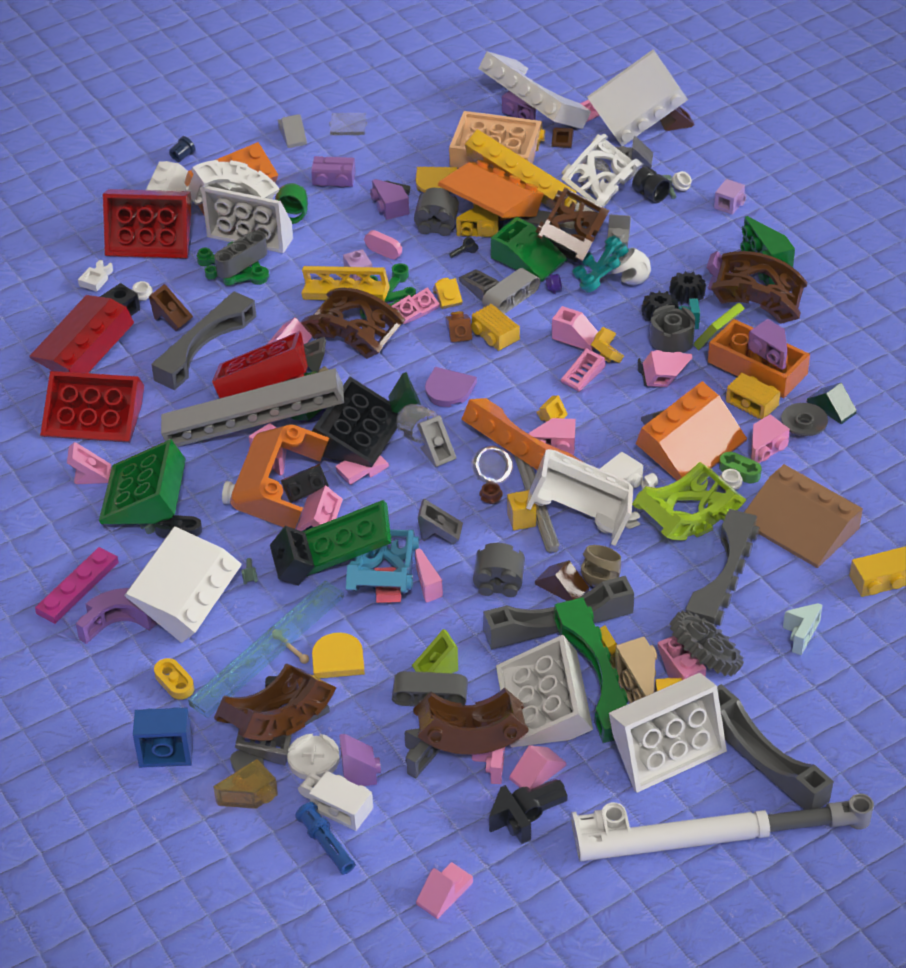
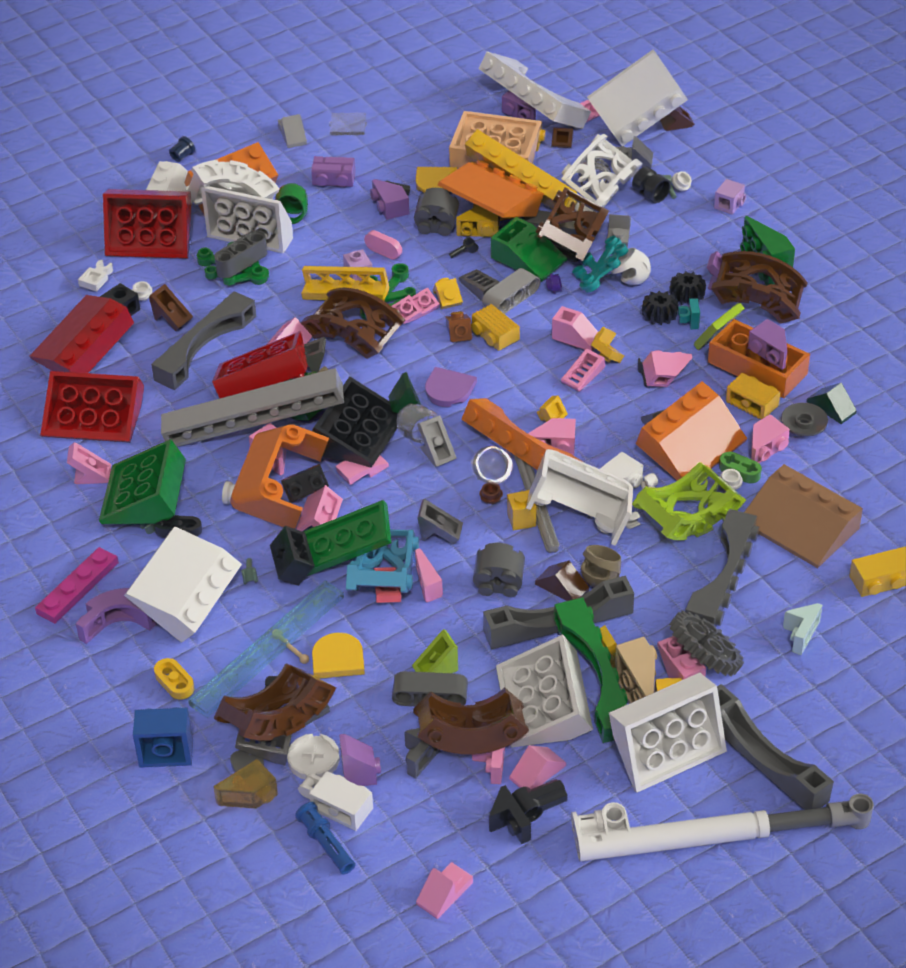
dark grey brick [650,305,695,353] -> none

